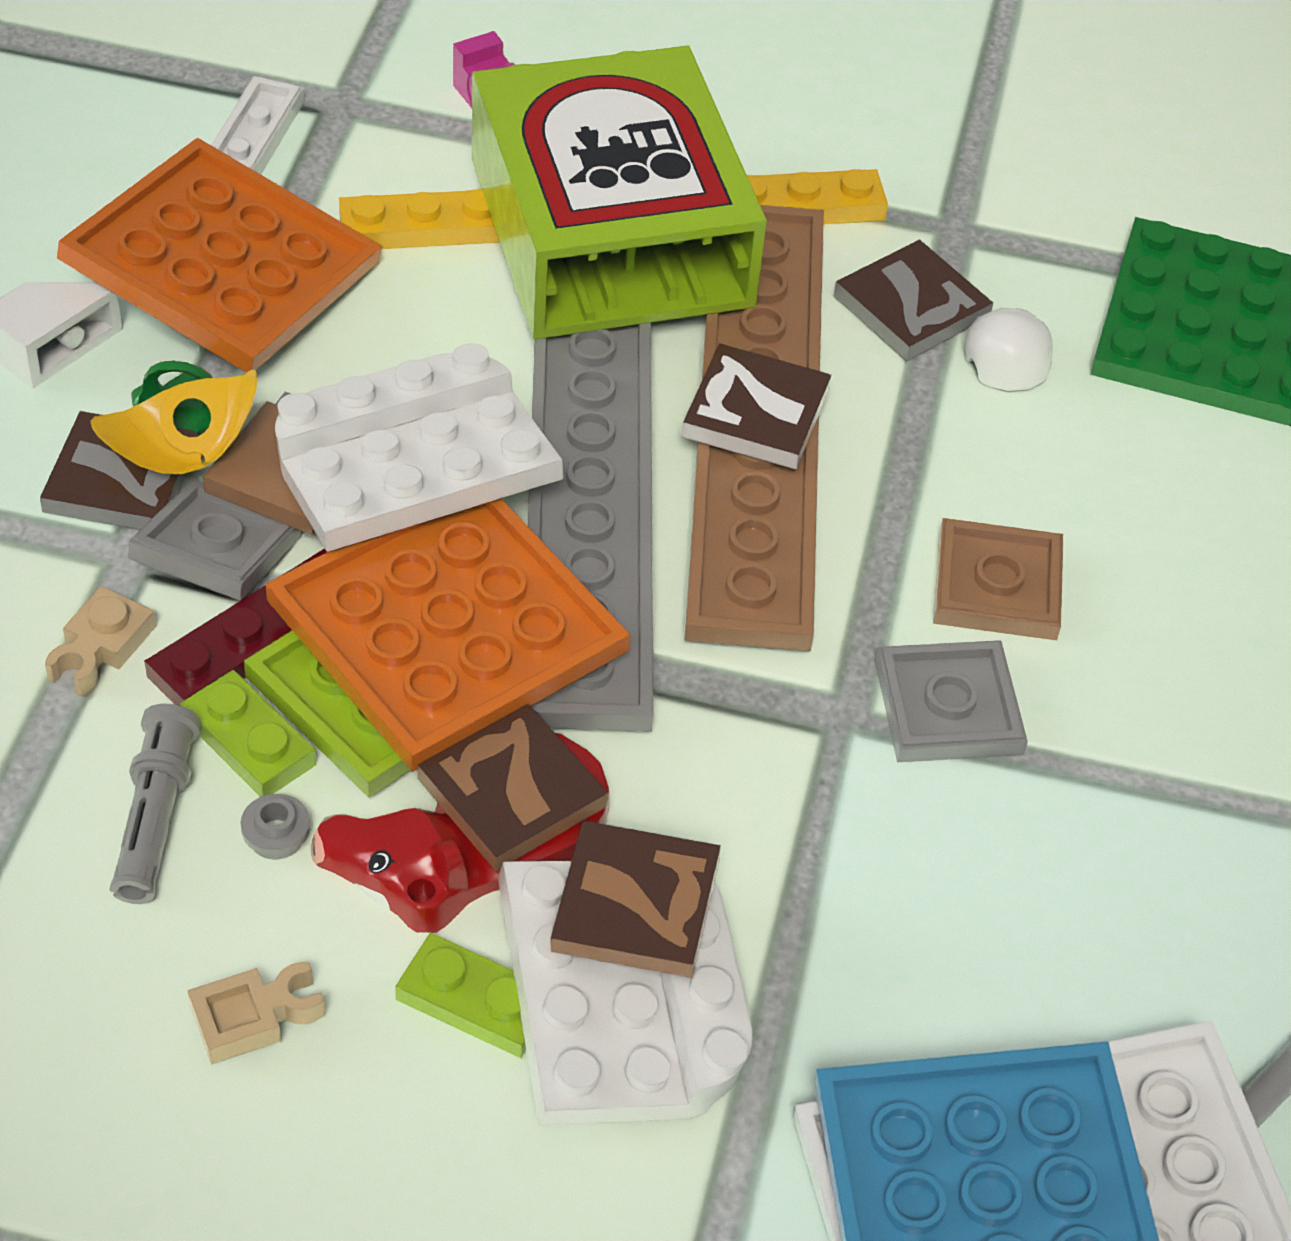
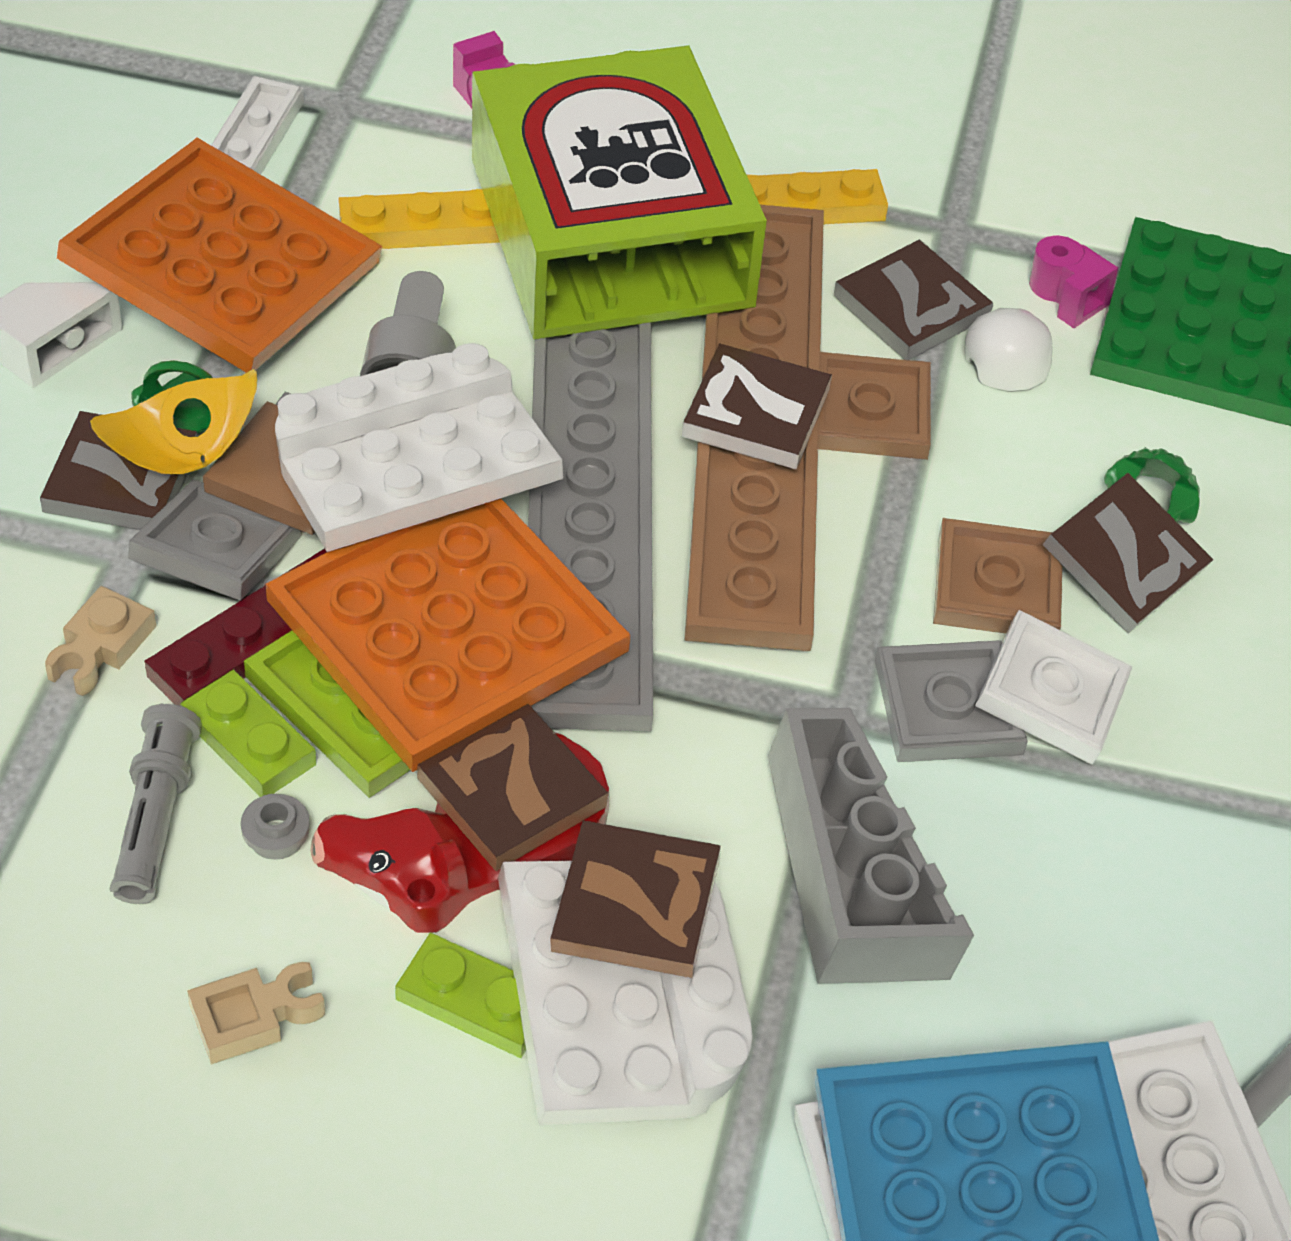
none -> light grey piece [360,271,456,376]
none -> light grey wedge [768,708,974,984]
none -> medium nougat tile [818,352,931,460]
none -> white tile [975,610,1133,765]
none -> dark pink leg [1029,235,1118,329]
none -> reddish brown tile [1043,473,1214,634]
none -> green piece [1104,447,1200,524]

